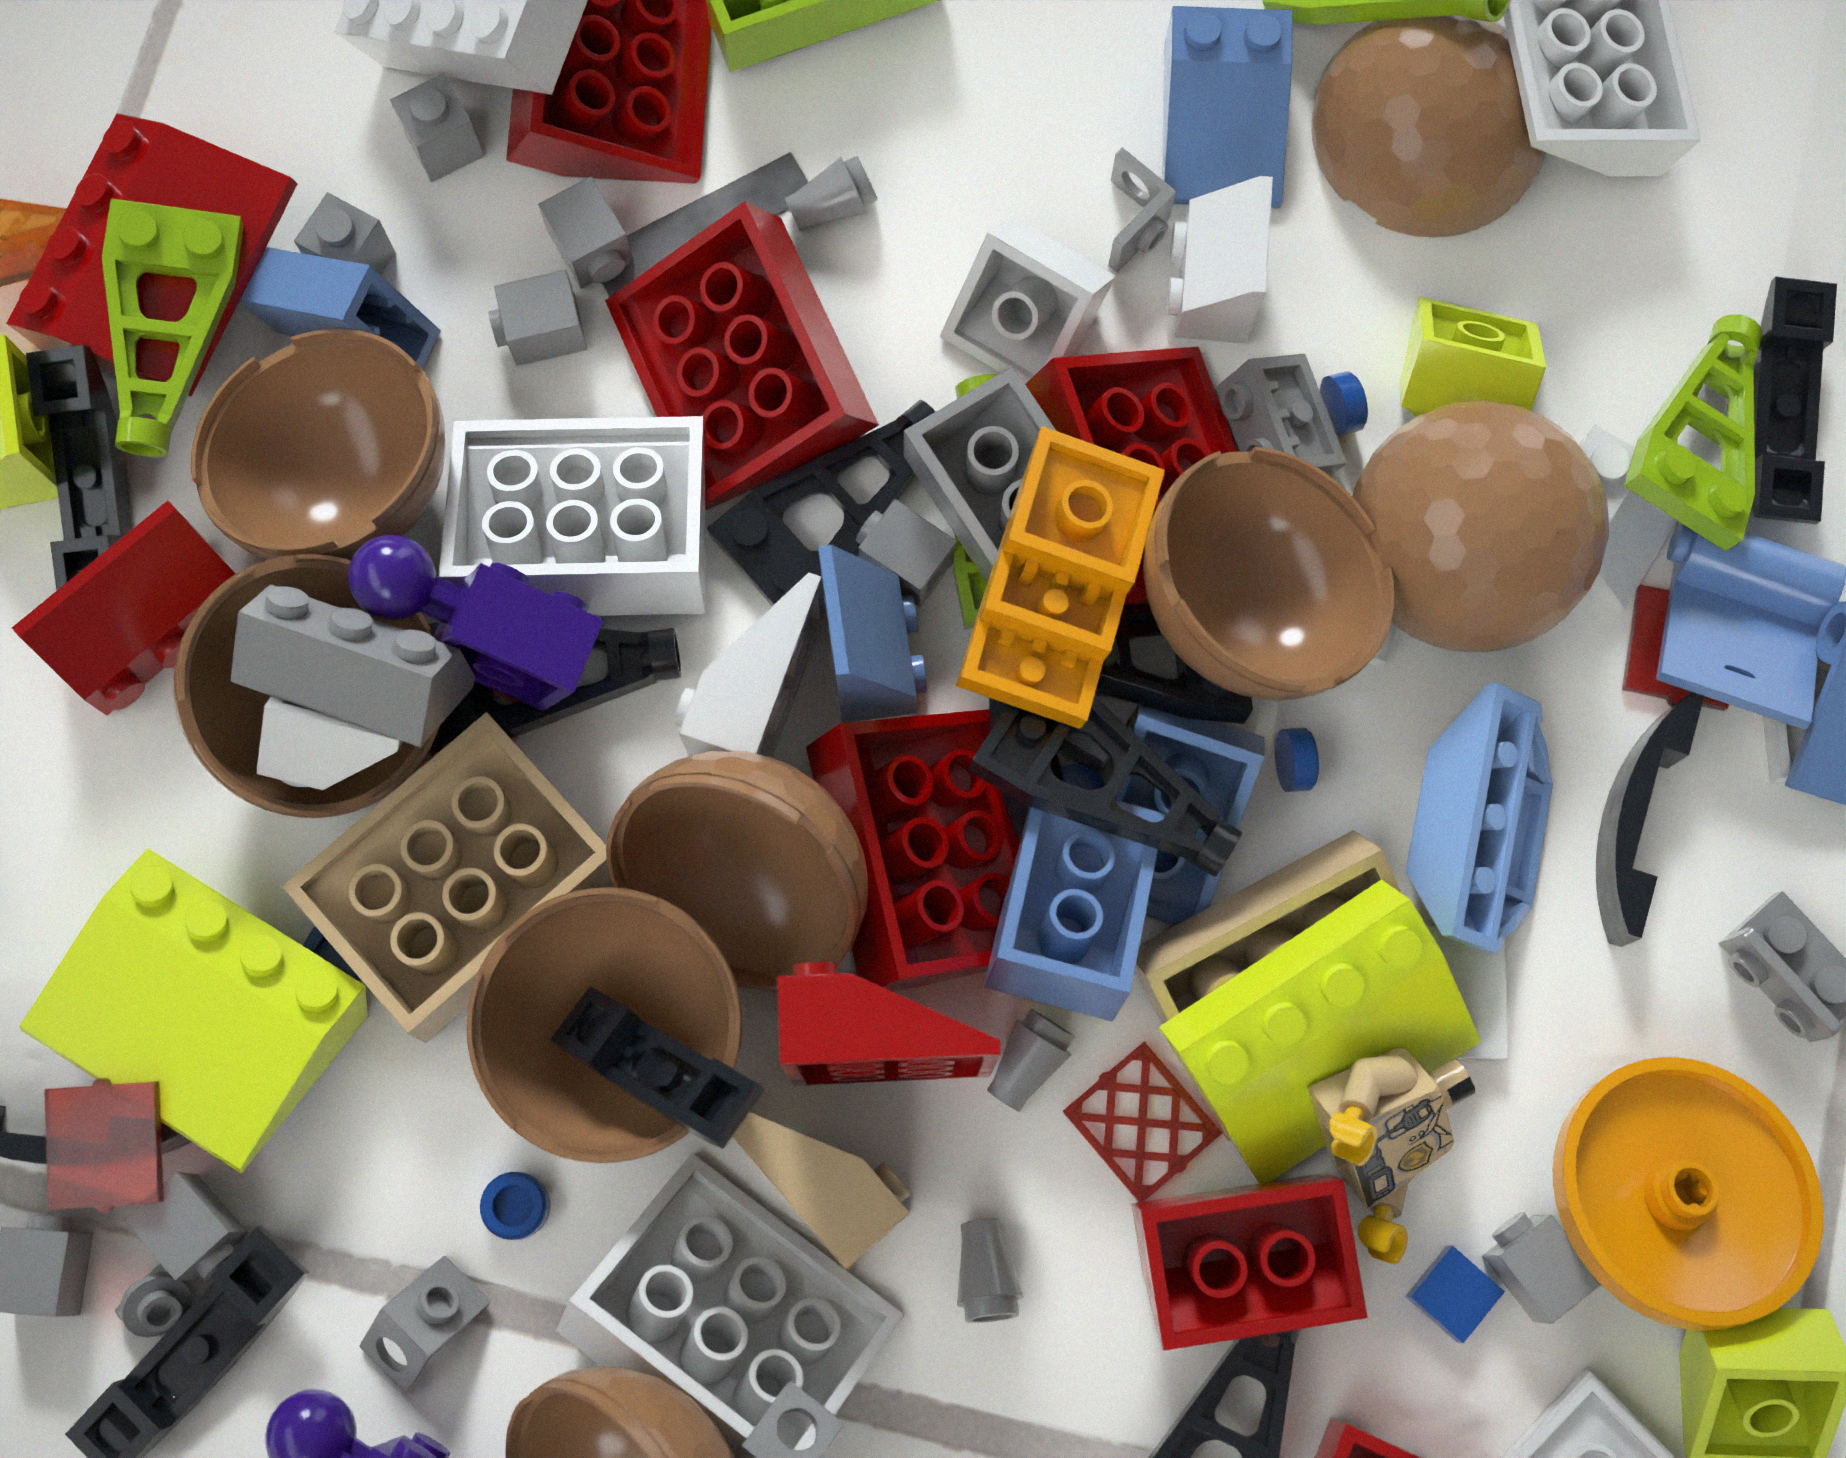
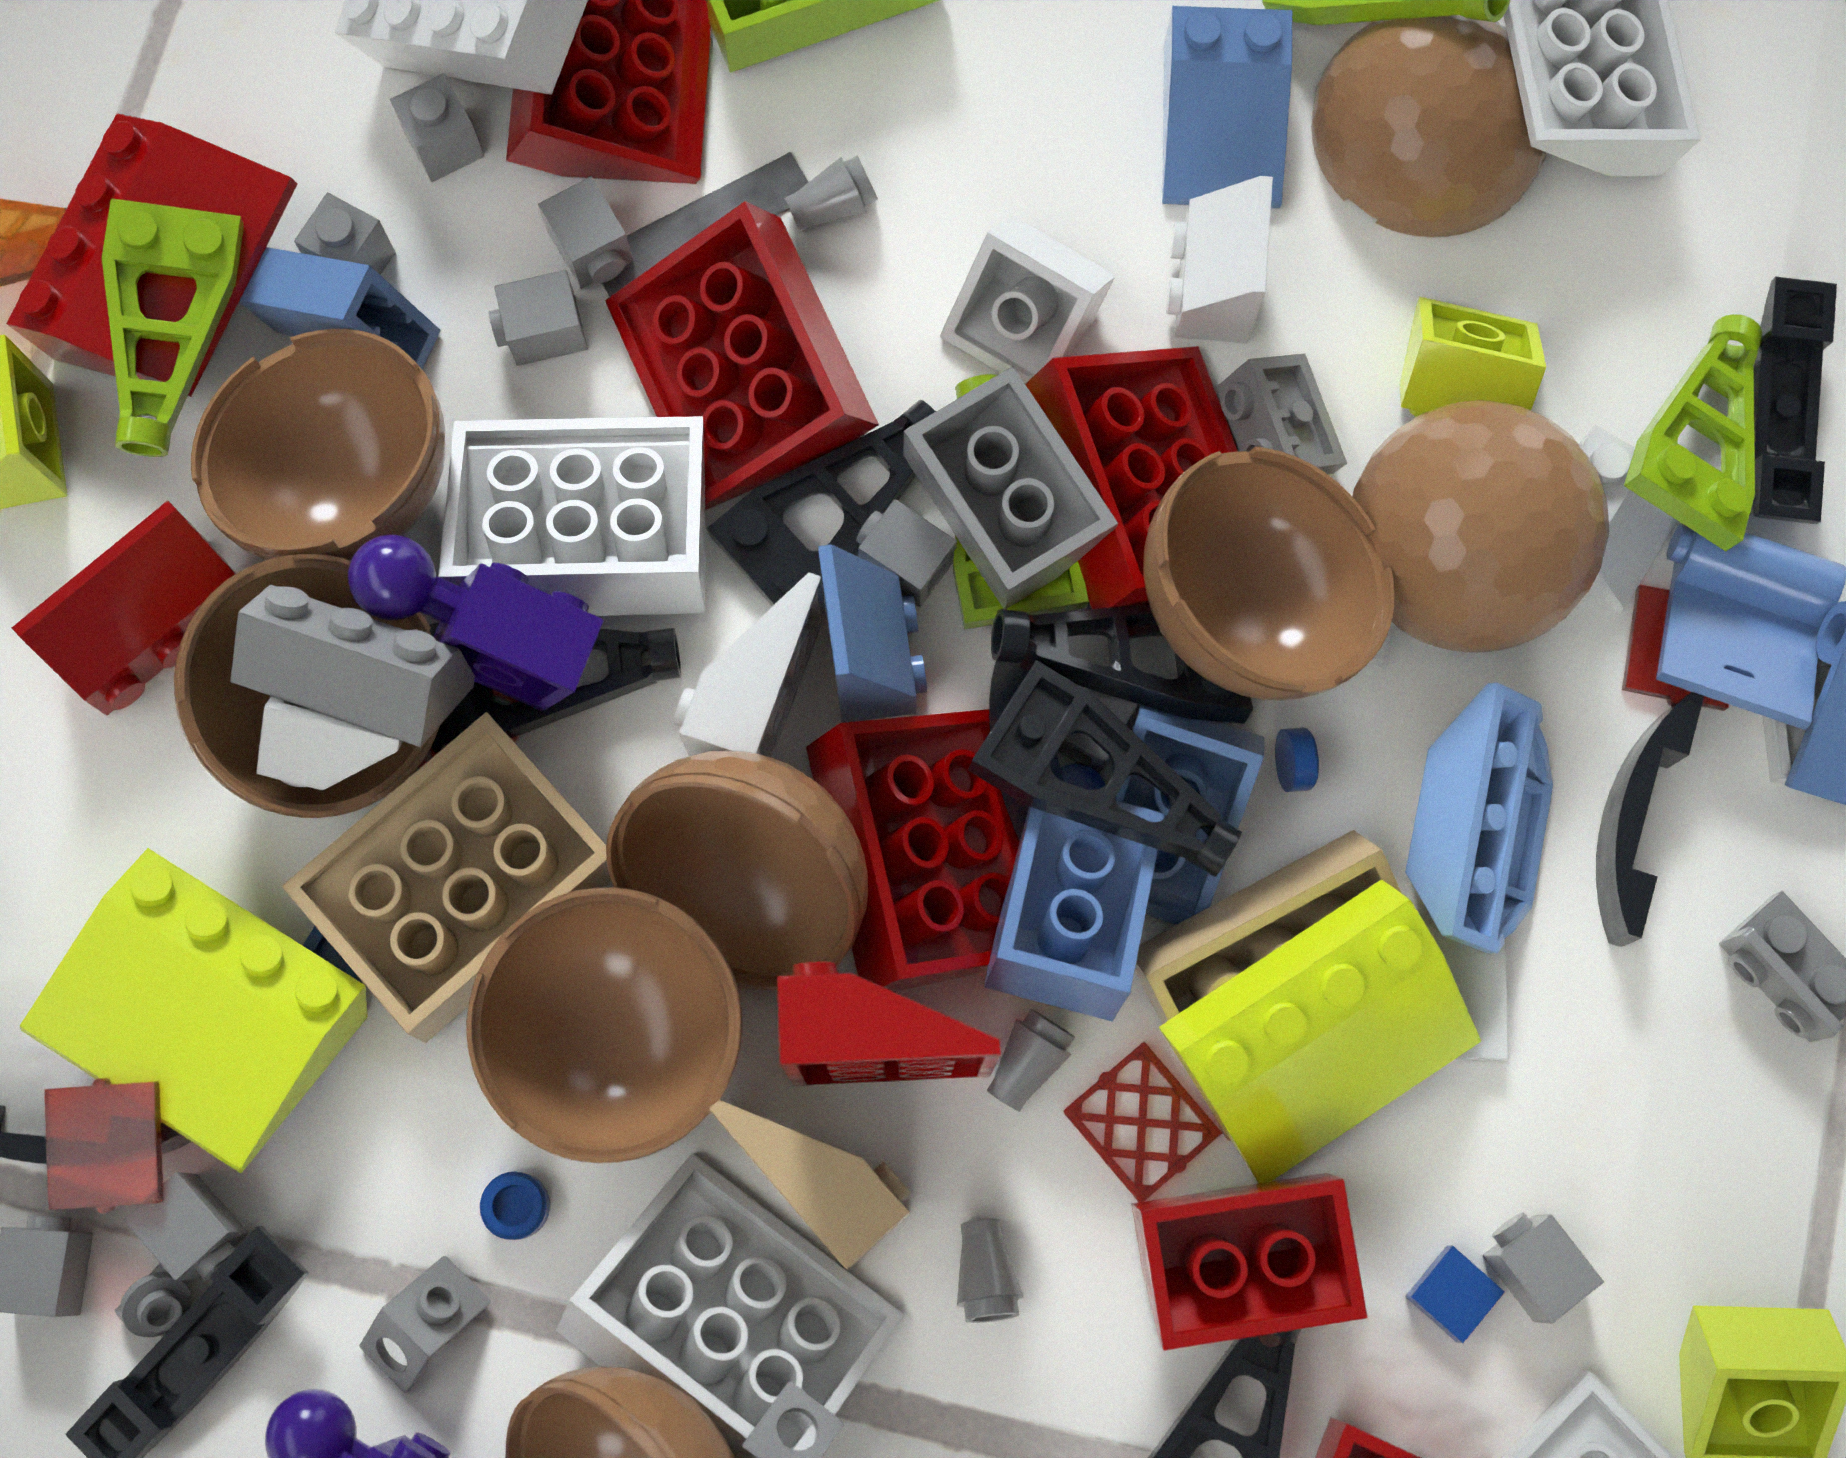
black slope [26,345,130,591] -> none
black slope [550,986,765,1149] -> none
light orange slope [955,426,1165,729] -> none
light grey bracket [1108,147,1176,273] -> none
torso [1308,1048,1476,1264] -> none
blue tile [1320,371,1368,436] -> none
light orange dish [1552,1057,1824,1331] -> none

